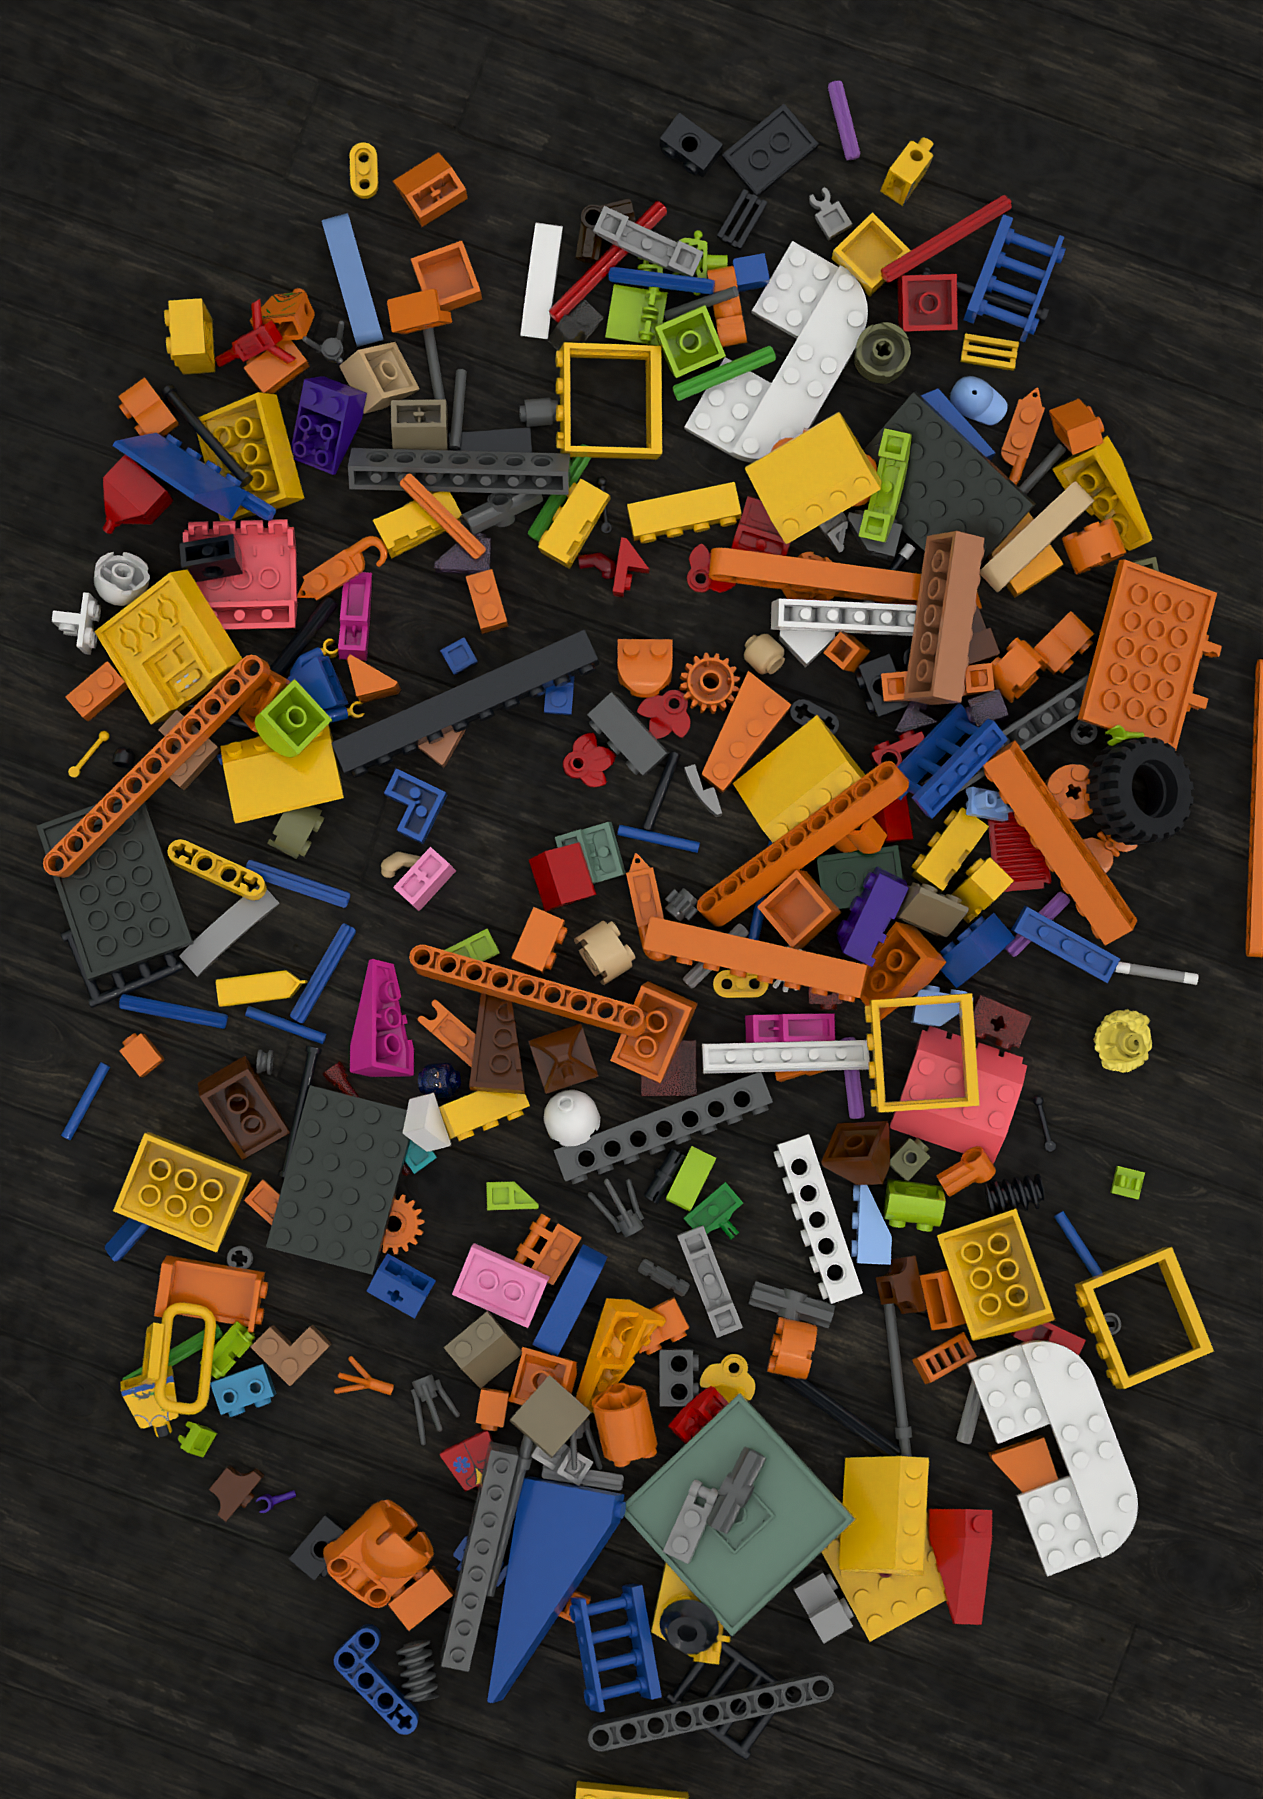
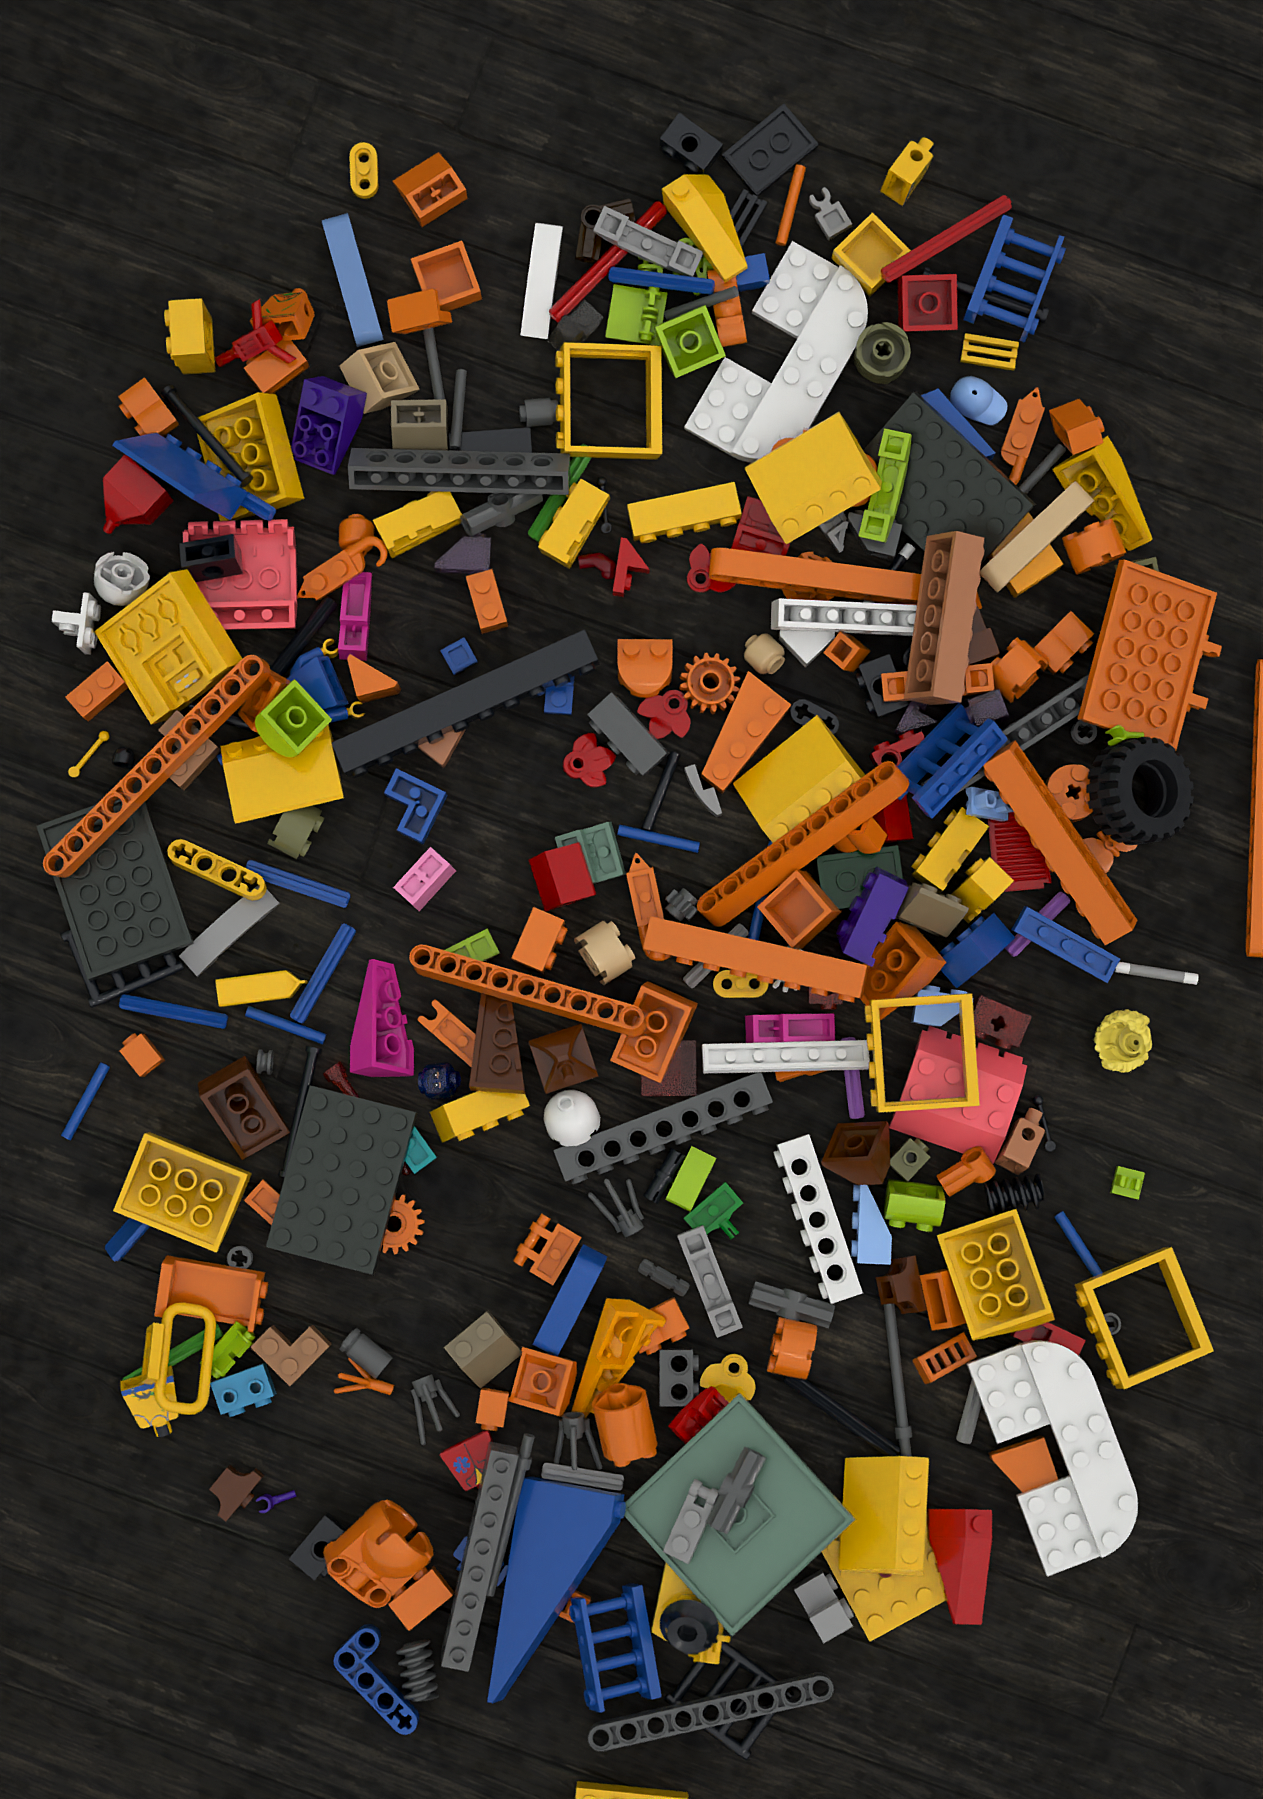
lime tile [178,1422,217,1457] -> none
dark grey plant [303,320,344,366] -> none
blue brick [366,1253,436,1319] -> none
tan arm [381,852,421,878] -> none
orange axle [399,473,486,559] -> none
white slope [402,1093,451,1152] -> none
bright pink plate [452,1243,550,1328] -> none
lime tile [487,1181,539,1210] -> none
dark tan slope [510,1375,591,1458] -> none
light grey slope [530,1443,593,1486] -> none
bright green axle [673,346,776,400] -> none
medium lavender axle [828,81,860,160] -> none
none -> orange head [339,514,374,556]
none -> dark grey piece [339,1328,393,1379]
none -> yellow wedge [662,174,748,283]
none -> orange bar [776,165,806,246]
none -> nougat torso [994,1108,1045,1175]

